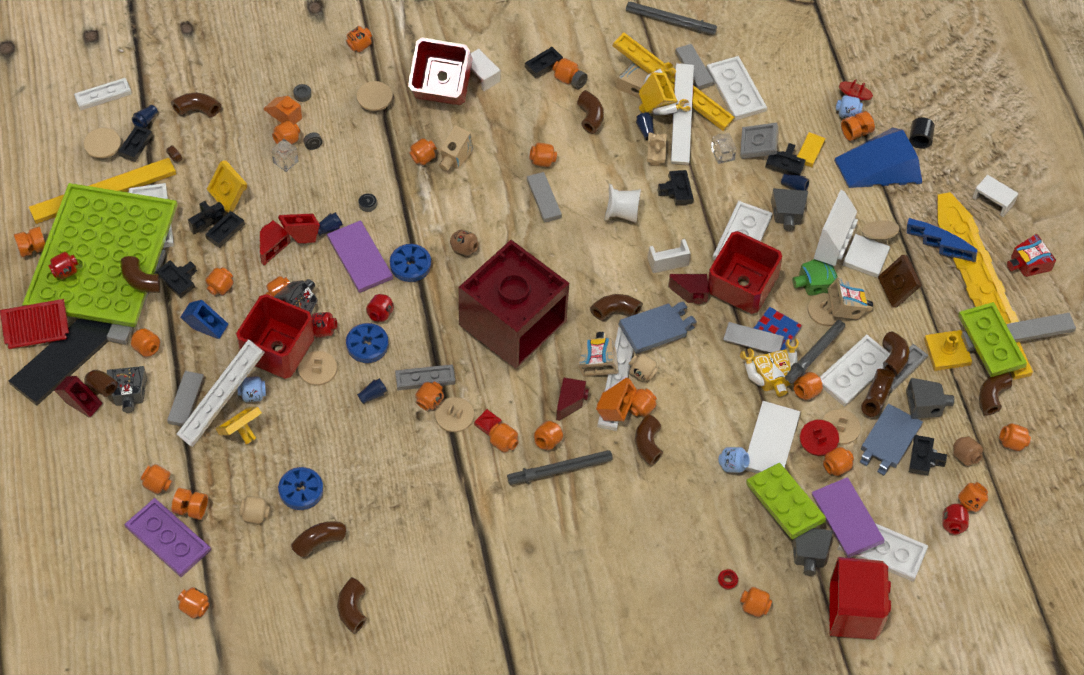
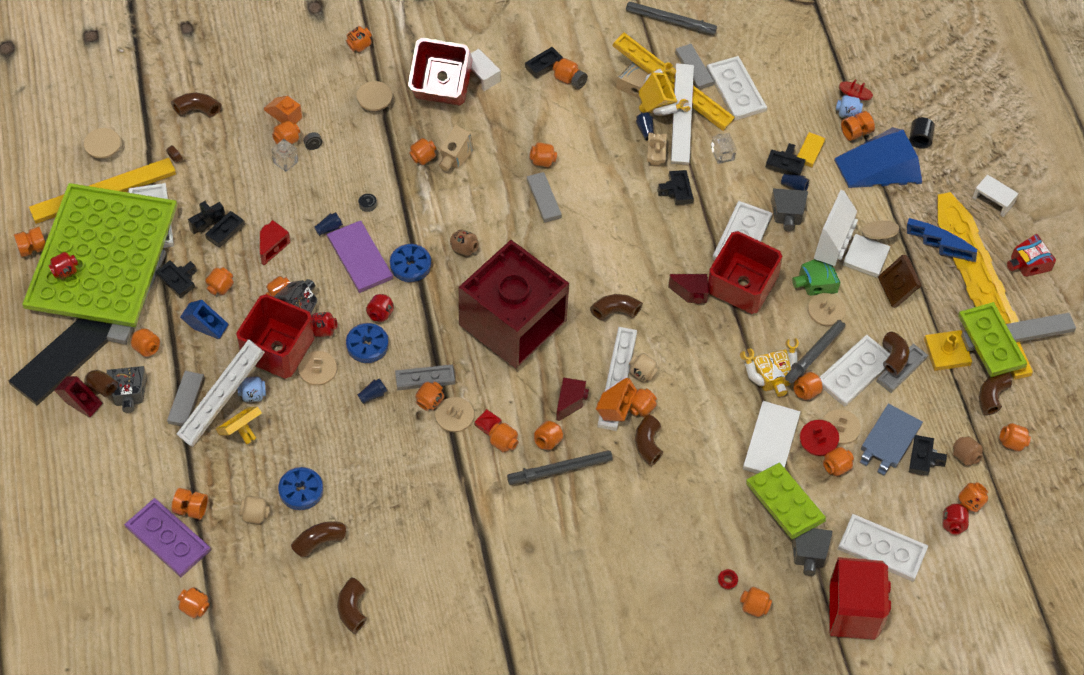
red window [0,299,69,349] -> none
white tile [74,78,132,111] -> none
black plate [118,125,153,162] -> none
reddish brown cylinder [120,256,160,293] -> none
dark blue cone [132,105,158,128] -> none
orange head [140,464,172,494] -> none
yellow tile [207,160,247,213] -> none
red slope [278,213,320,244] -> none
dark grey tile [293,84,311,102] -> none
reddish brown cylinder [577,90,604,134] -> none
torso [578,332,619,376] -> none
white hat [604,184,641,223] -> none
sand blue tile [618,301,697,354] -> none
white panel [648,239,690,273] -> none
light blue head [718,447,750,473] -> none
light grey tile [723,322,784,353] -> none
light grey tile [740,123,779,159] -> none
blue tile [754,307,802,350] -> none
medium lavender tile [812,477,884,558] -> none
tan torso [827,277,873,319] -> none
reddish brown cylinder [861,368,895,417] -> none
dark grey torso [906,378,954,419] -> none

